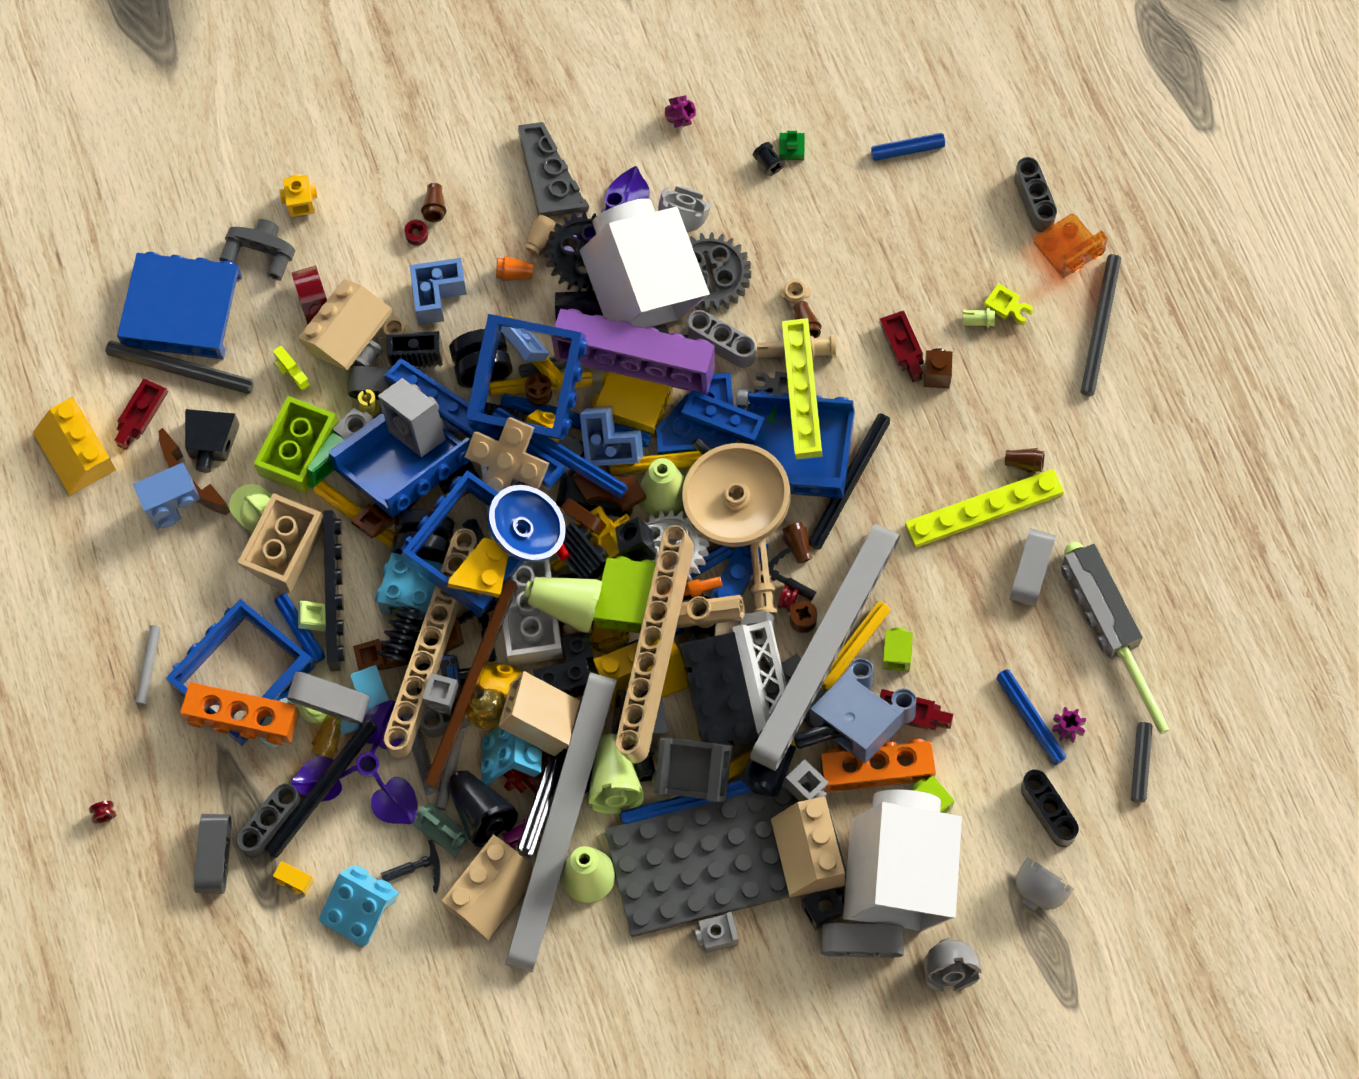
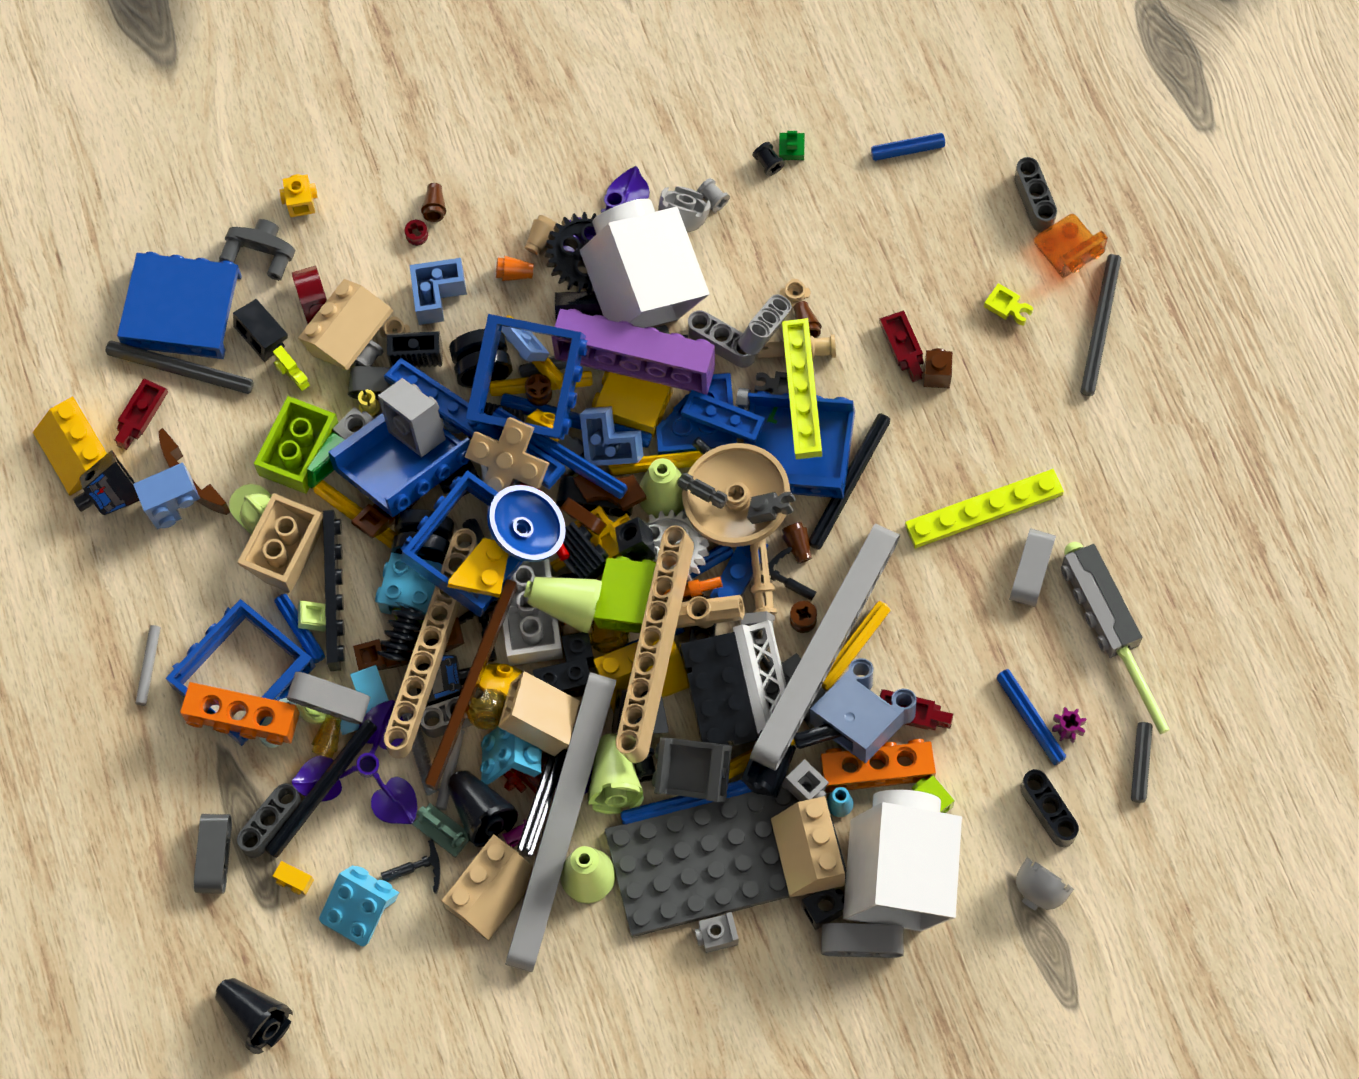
dark red bush [89,801,117,823] -> none
black torso [185,409,240,473] -> none
light grey brick [422,673,461,715] -> none
dark grey wing [518,122,589,217] -> none
magenta gear [665,95,696,128] -> none
dark grey gear [690,232,751,313] -> none
dark red bush [777,586,799,613] -> none
lime brick [882,627,913,672] -> none
light grey cylinder [924,938,982,992] -> none
yellowish green pin [963,308,995,329] -> none
reddish brown cone [1005,448,1045,474] -> none
none -> black torso [73,451,140,515]
none -> black cone [215,978,293,1054]
none -> black hinge [233,299,288,362]
none -> dark grey axle [678,473,728,509]
none -> light grey bush [697,178,730,212]
none -> light grey beam [738,294,792,355]
none -> dark grey plate [747,492,796,524]
none -> medium azure cone [827,787,854,817]

